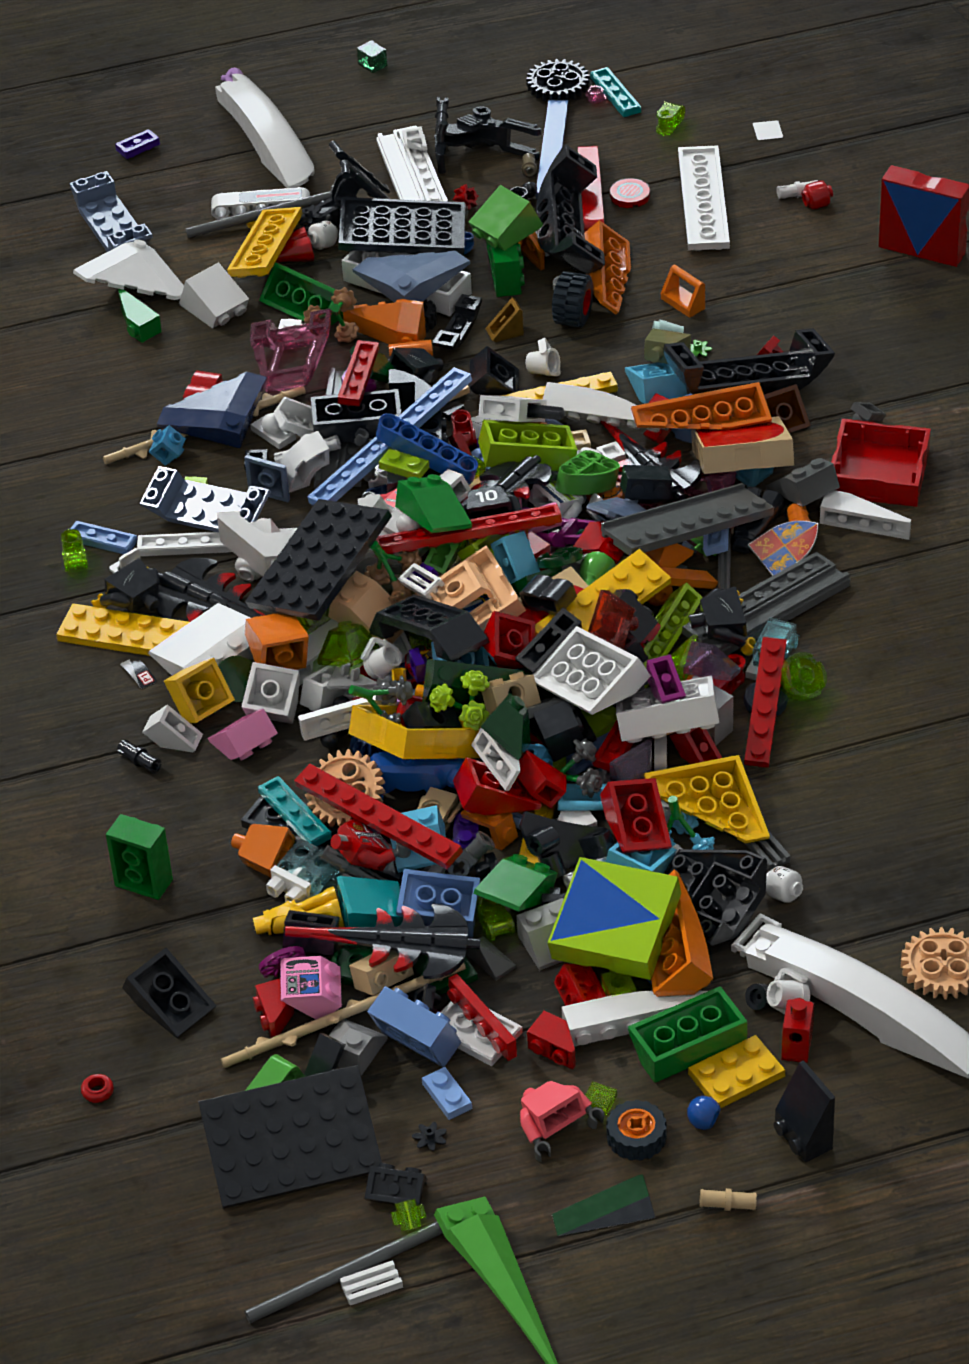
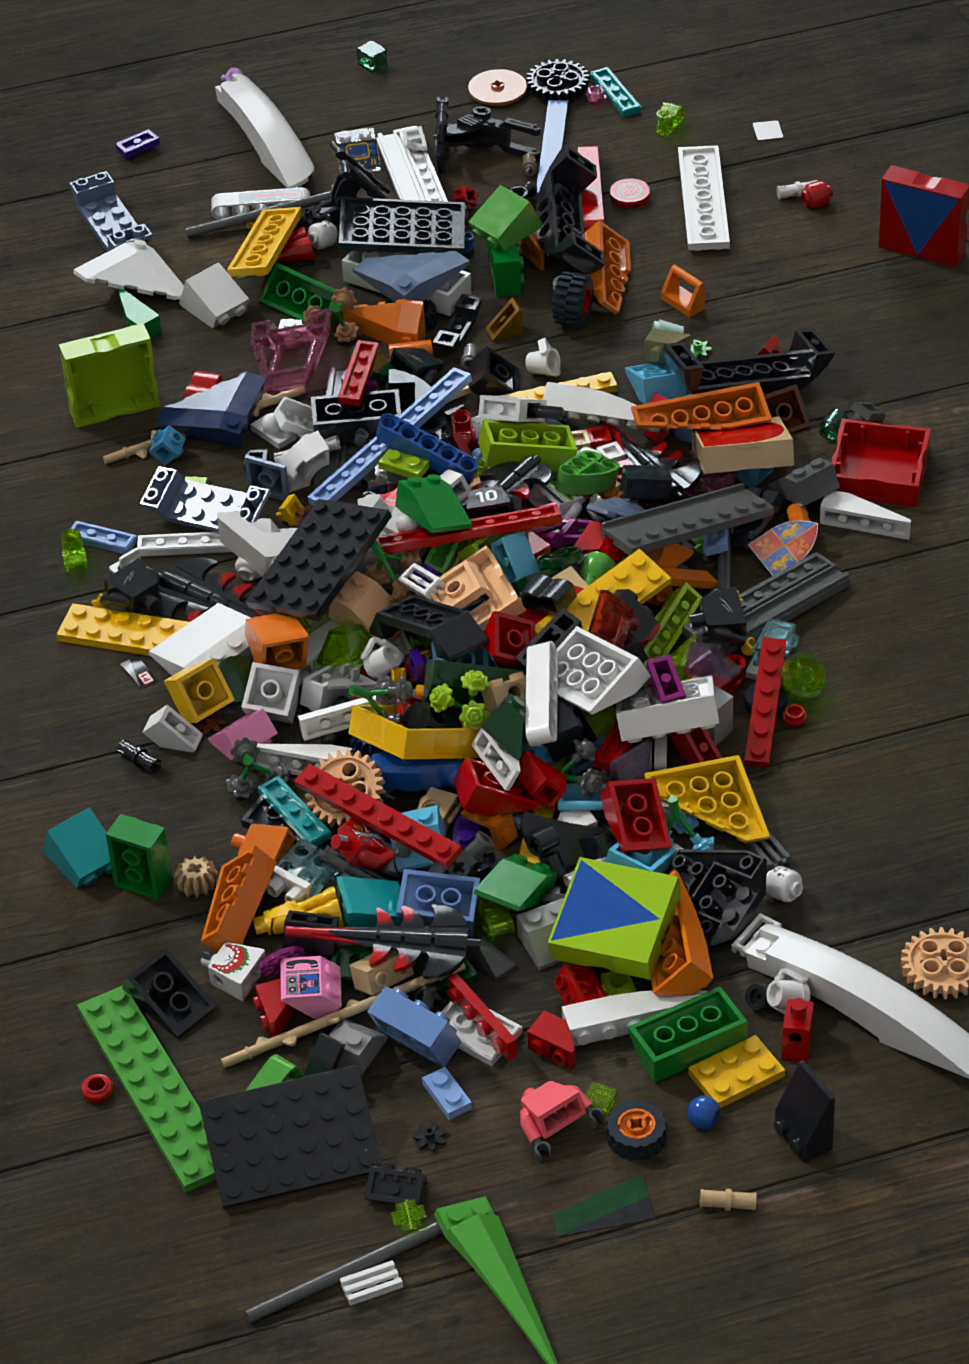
none -> teal slope [42,807,112,888]
none -> lime tile [59,323,160,428]
none -> bright green plate [77,986,216,1193]
none -> tan gear [174,856,218,898]
none -> copper plant [195,713,226,734]
none -> orange wedge [201,846,277,953]
none -> white torso [201,942,267,1001]
none -> dark grey plant [225,737,290,799]
none -> white slope [255,744,353,776]
none -> yellow tile [276,494,305,527]
none -> copper plant [295,504,313,528]
none -> slope [334,128,380,172]
none -> light grey pin [461,344,478,370]
none -> piece [468,69,527,106]
none -> white beam [525,641,558,747]
none -> red plate [586,425,612,449]
none -> red plate [783,704,807,726]
none -> clear green brick [819,409,848,440]

